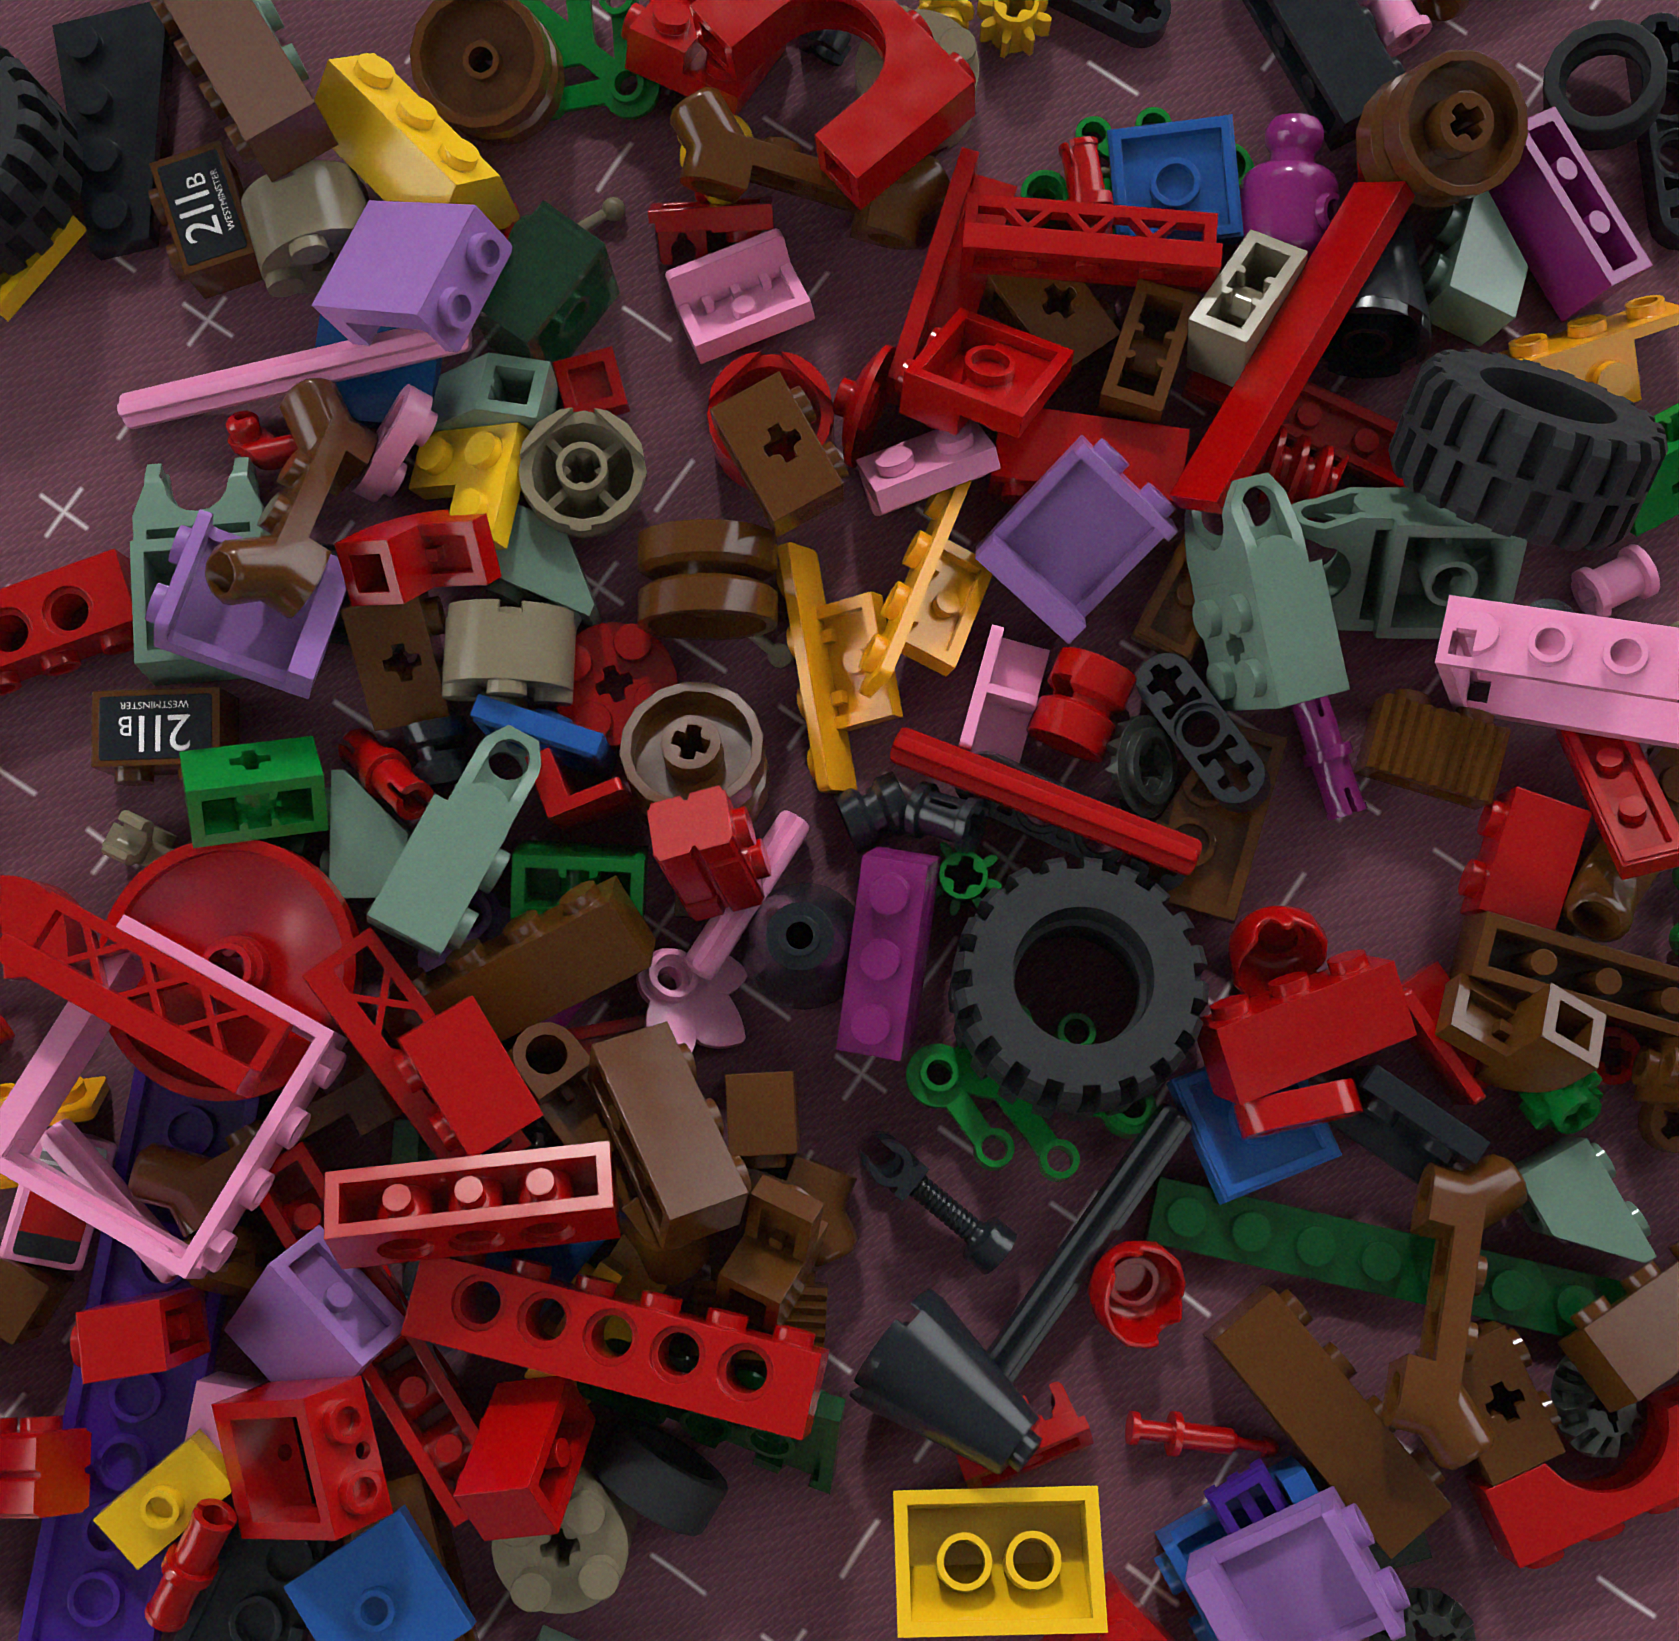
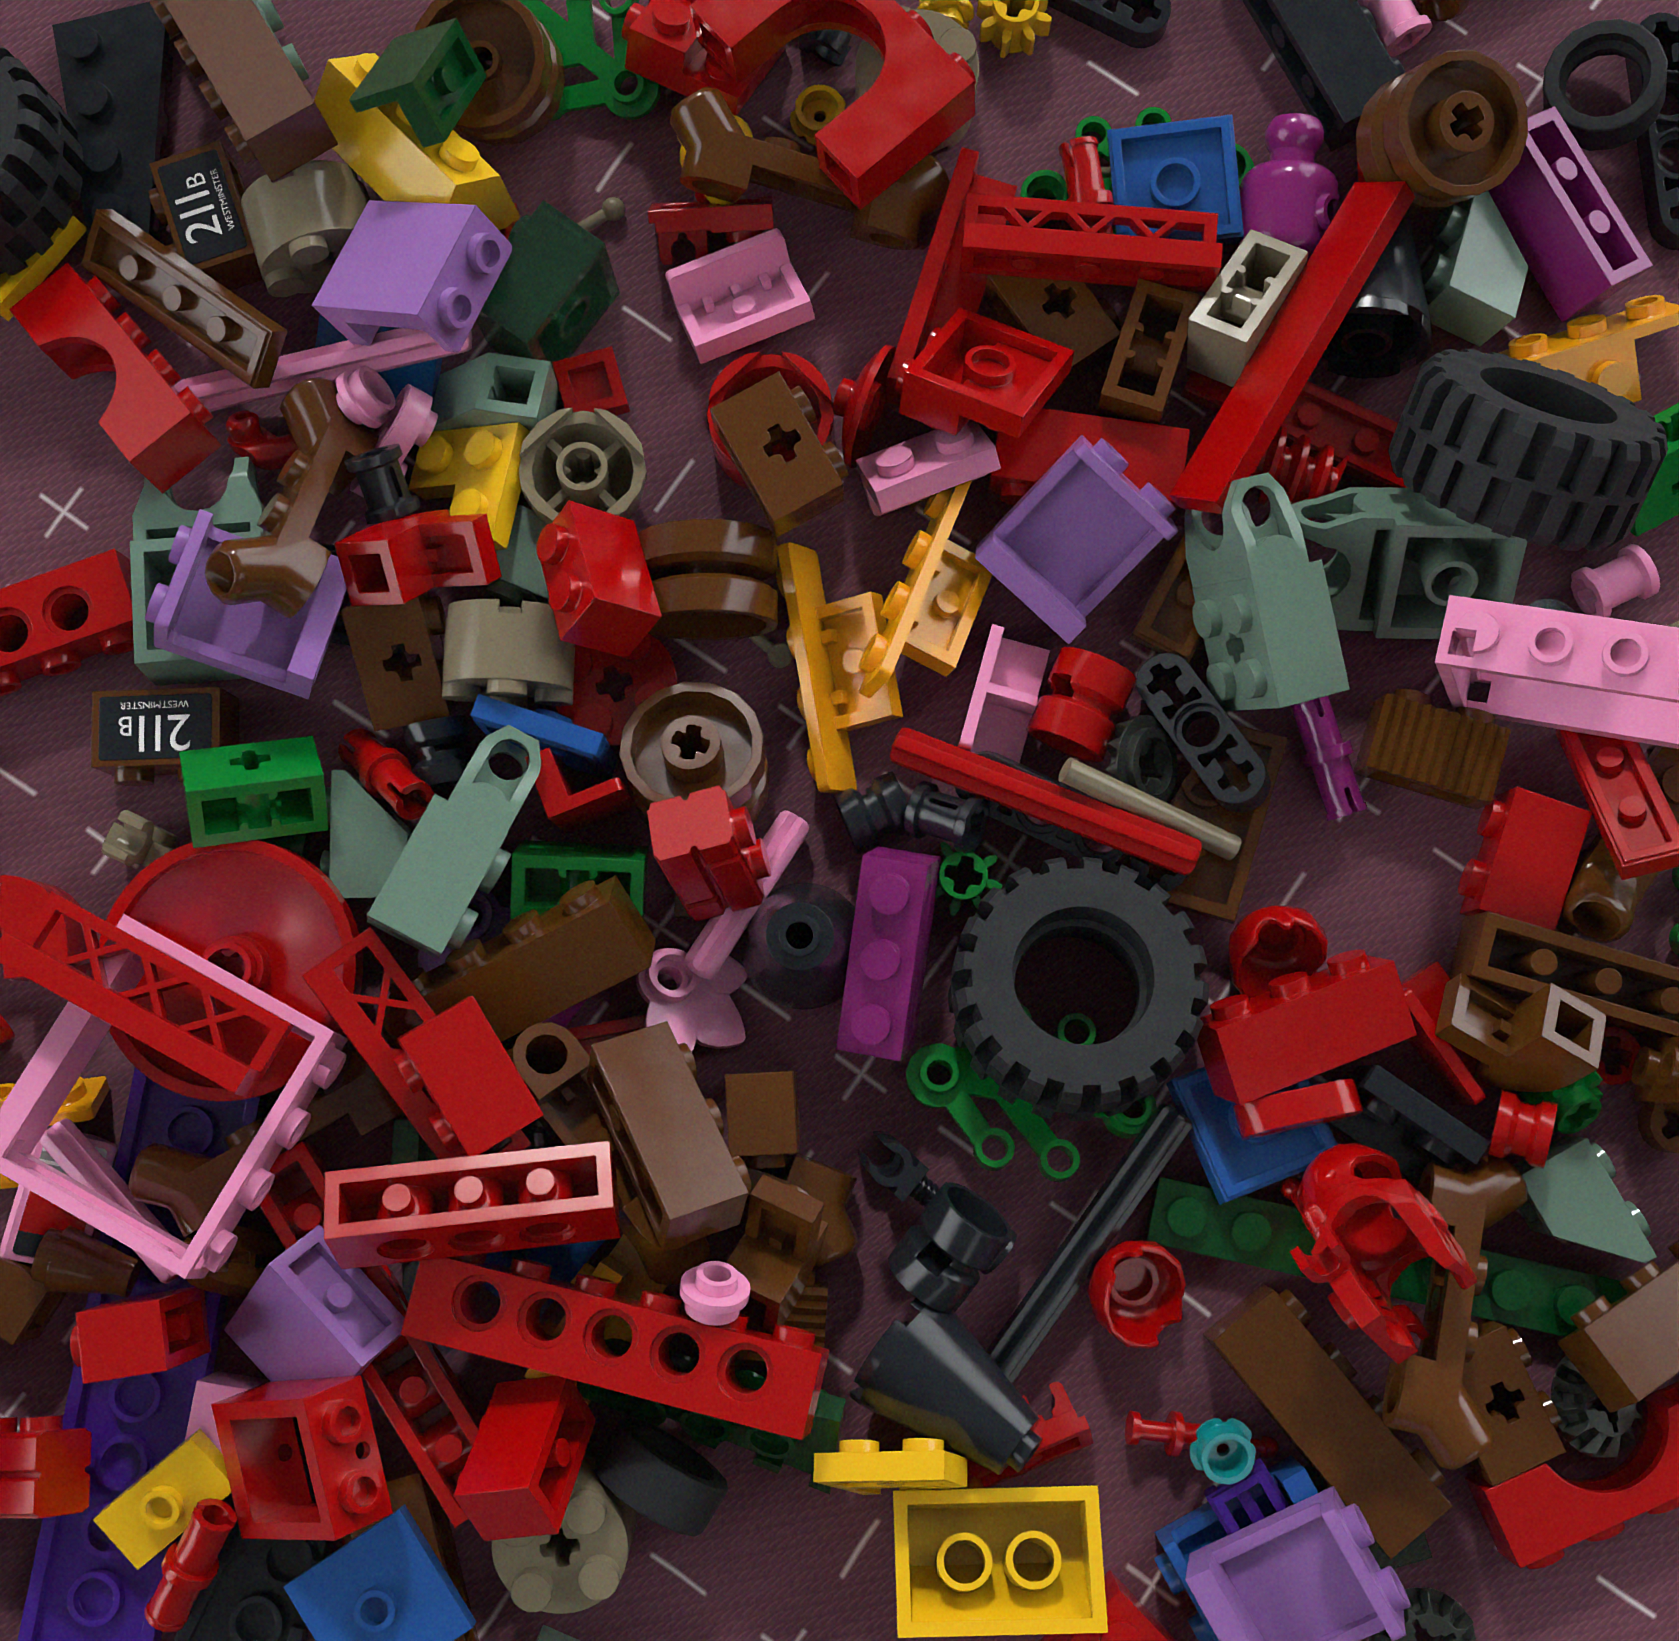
none -> red arch [9,262,222,494]
none -> reddish brown cone [31,1226,142,1298]
none -> reddish brown tile [81,209,288,389]
none -> bright pink plate [336,366,395,429]
none -> black bush [344,444,421,524]
none -> dark green panel [349,18,487,148]
none -> red brick [536,500,662,658]
none -> bright pink plate [679,1261,751,1326]
none -> yellow plate [790,85,846,146]
none -> yellow wing [813,1438,967,1495]
none -> black wheel [888,1182,1013,1313]
none -> dark tan bar [1059,757,1241,861]
none -> teal plate [1189,1418,1256,1484]
none -> red helmet [1280,1143,1477,1365]
none -> red wheel [1488,1090,1558,1169]

